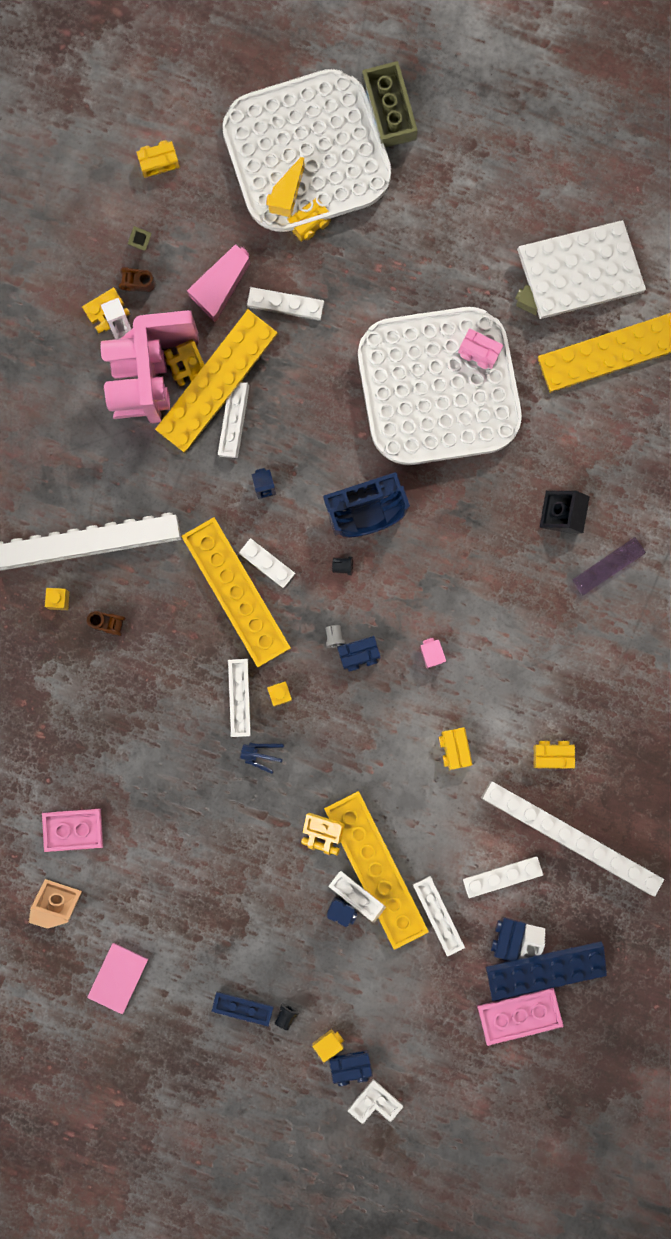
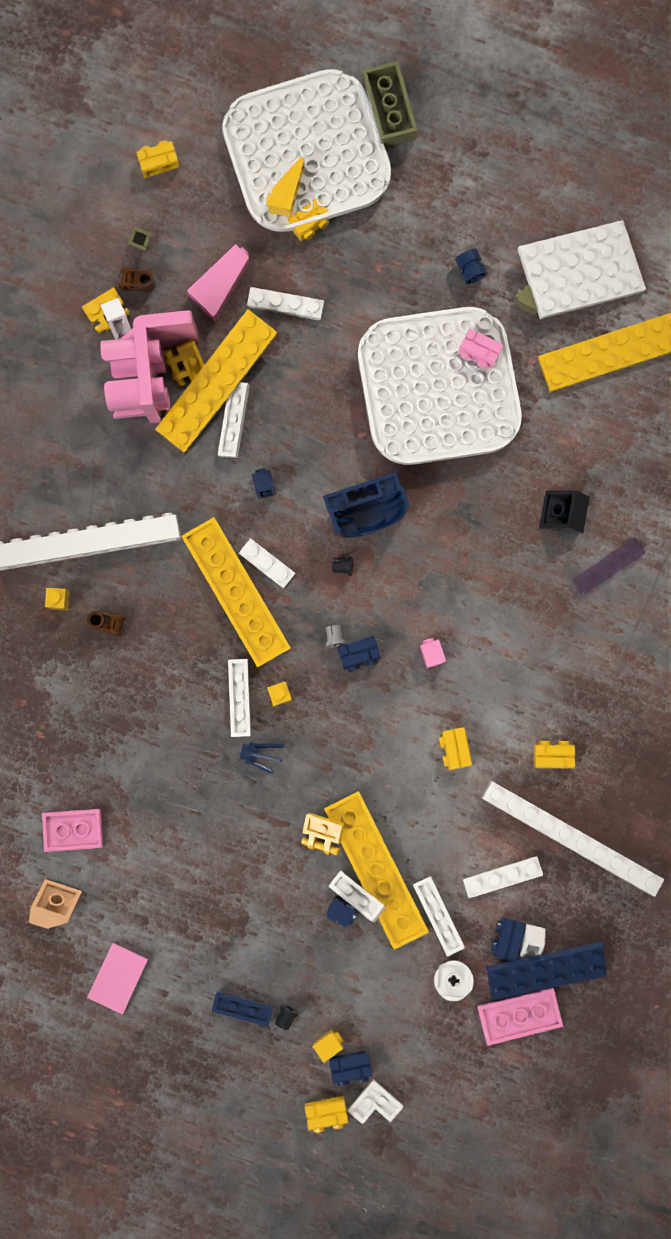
none -> yellow brick [305,1096,348,1133]
none -> white plate [434,960,474,1001]
none -> dark blue wheel [455,249,488,284]

